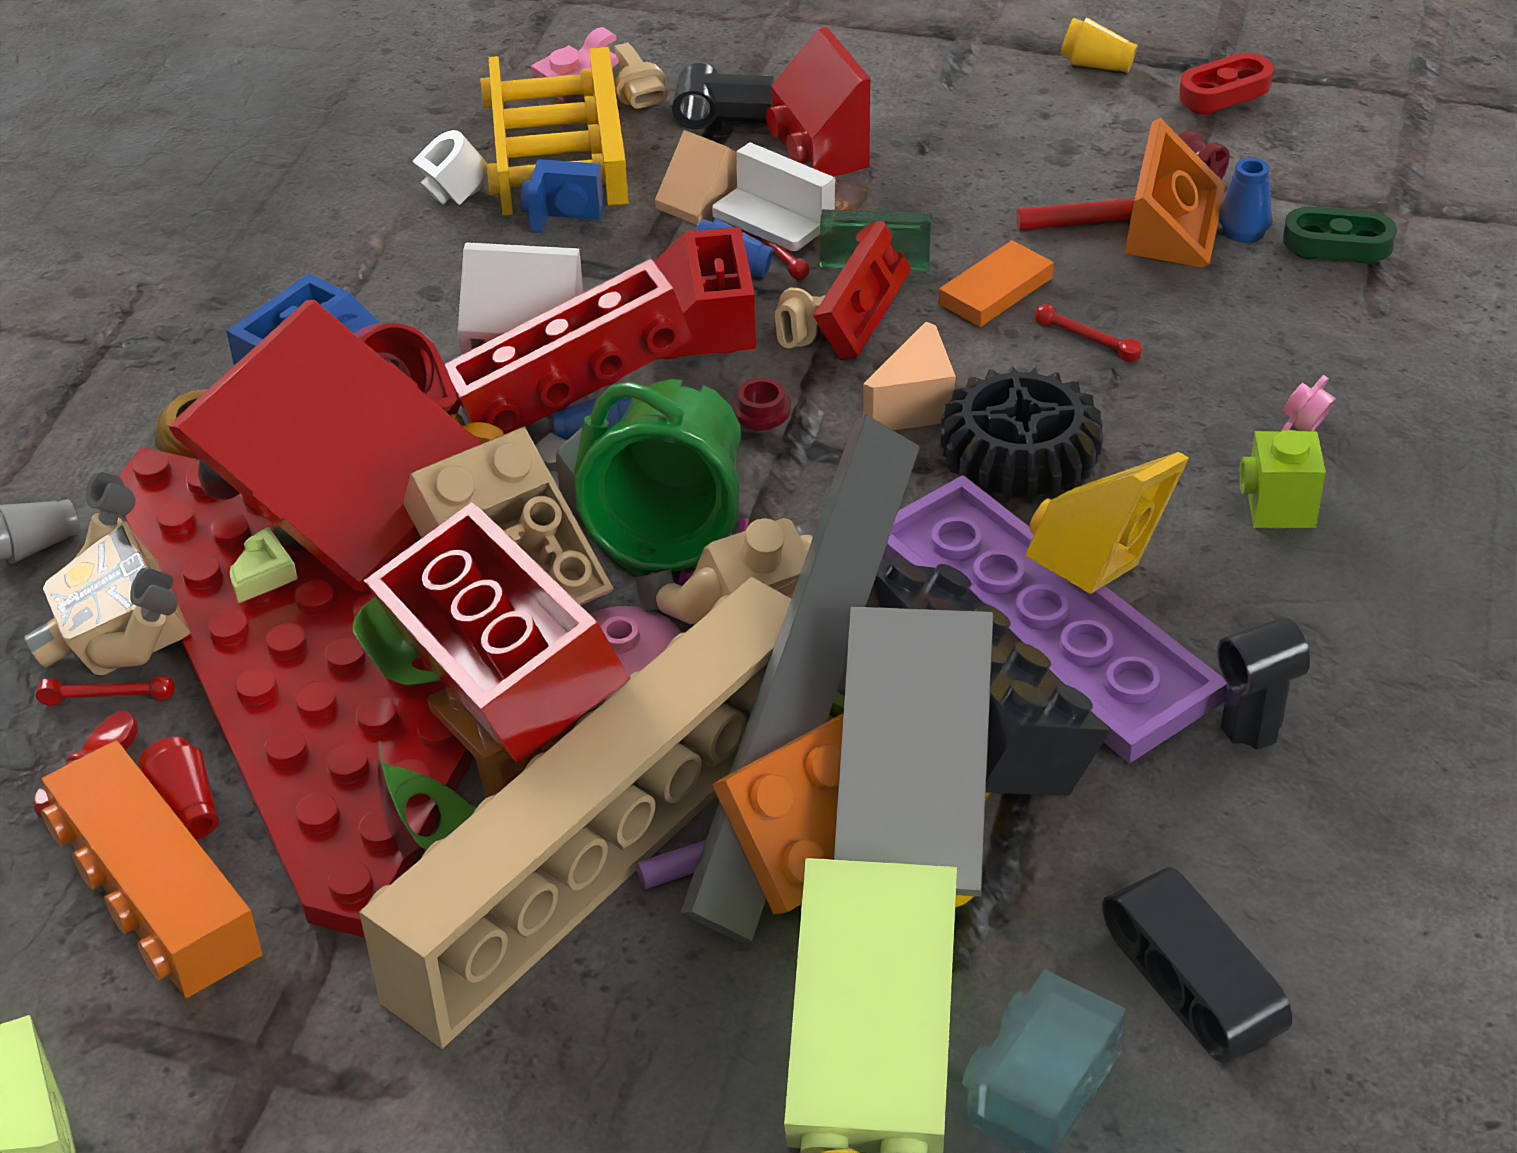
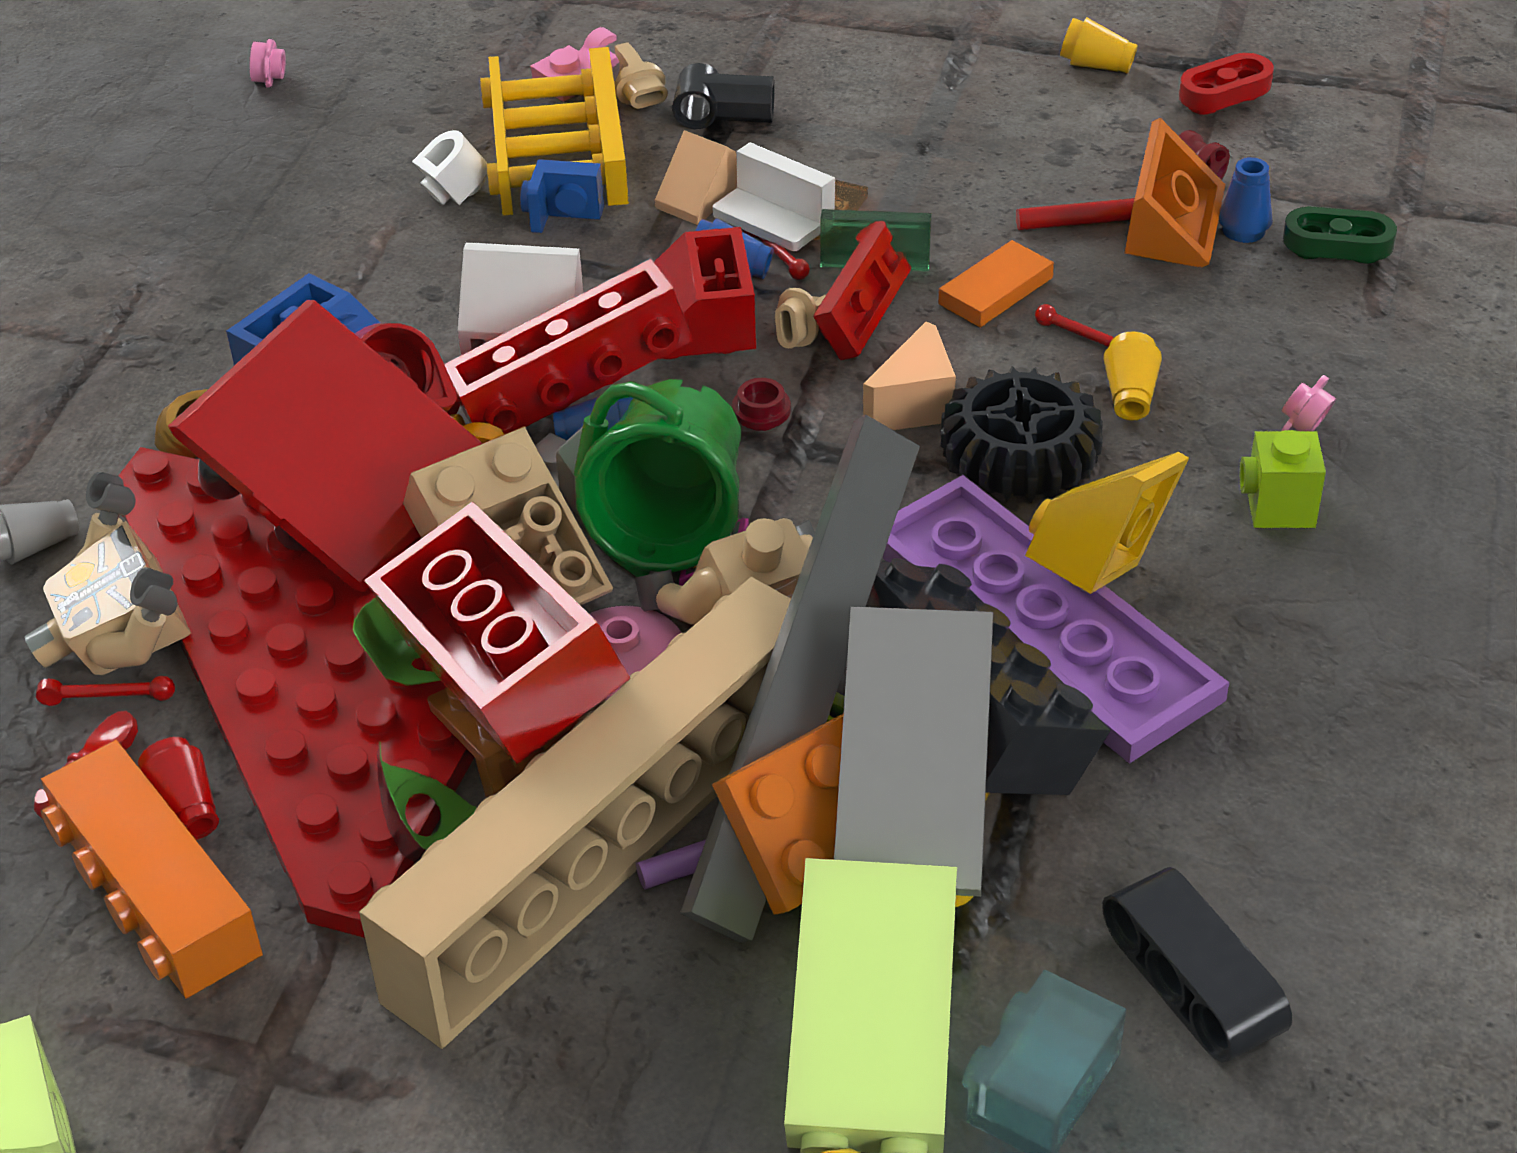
yellowish green tile [230,527,298,603] -> none
red slope [766,27,871,177] -> none
black piece [1217,617,1310,750] -> none
none -> bright pink plate [250,39,286,88]
none -> yellow cone [1103,332,1162,420]

